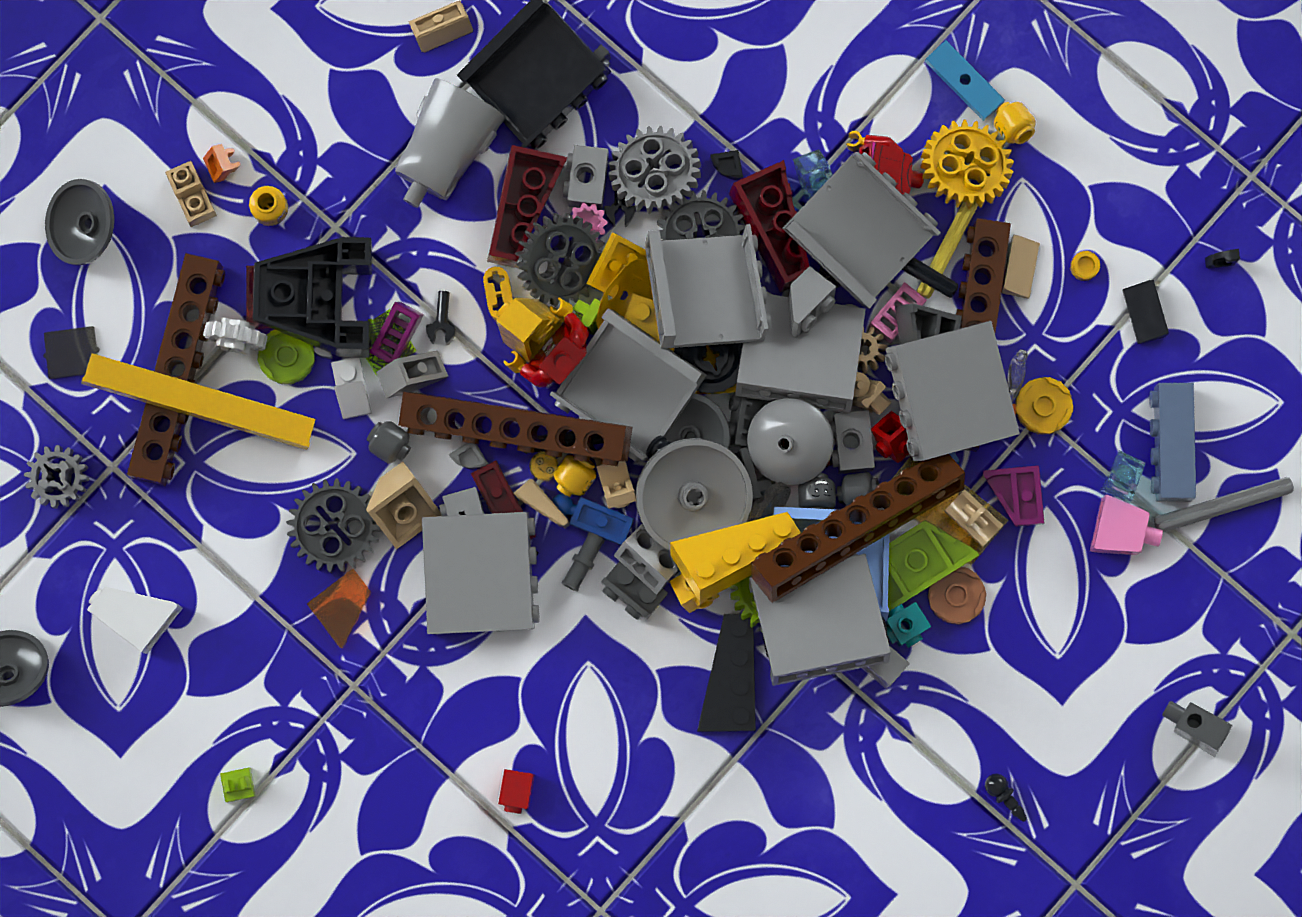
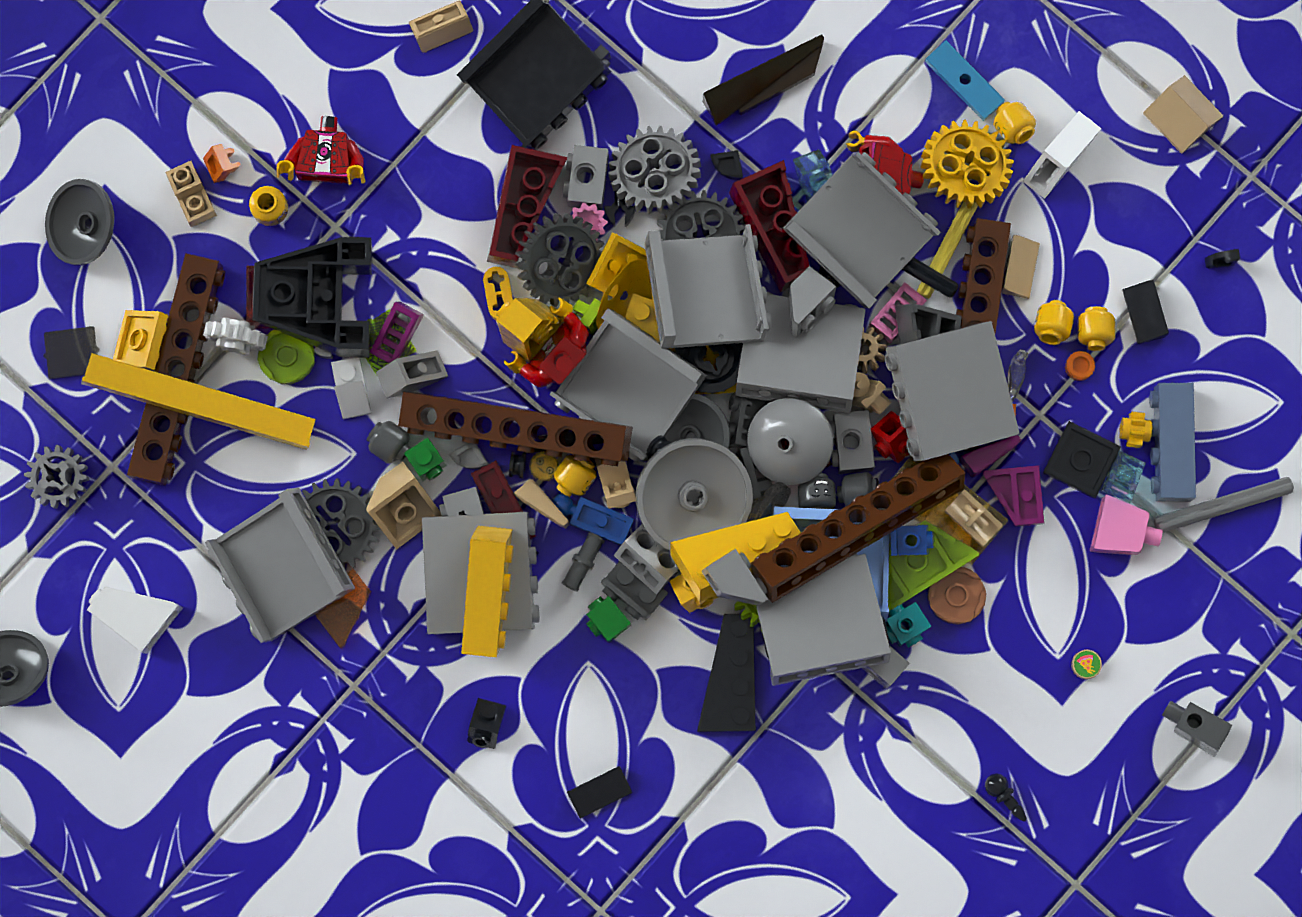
lime tile [220,767,256,802] -> none
light grey torso [395,78,505,208] -> none
black bar [426,291,456,345] -> none
red brick [498,769,535,814] -> none
yellow tile [1015,377,1073,434] -> none
yellow tile [1070,251,1100,281] -> none
none -> yellow plate [113,310,168,370]
none -> light grey panel [205,488,355,643]
none -> torso [276,116,365,185]
none -> green brick [404,437,447,481]
none -> yellow wedge [461,526,514,658]
none -> black bracket [467,698,506,749]
none -> black bush [509,451,527,479]
none -> black slope [567,766,633,819]
none -> green brick [586,596,631,643]
none -> light grey slope [701,548,768,606]
none -> dark brown wedge [702,34,824,126]
none -> blue brick [890,525,934,556]
none -> magenta slope [959,435,1021,477]
none -> white slope [1023,111,1101,199]
none -> yellow head [1034,300,1074,345]
none -> black tile [1043,421,1121,499]
none -> orange tile [1065,351,1095,381]
none -> tile [1071,650,1102,679]
none -> yellow head [1077,306,1115,351]
none -> yellow gear [1119,411,1152,448]
none -> tan slope [1143,75,1223,154]

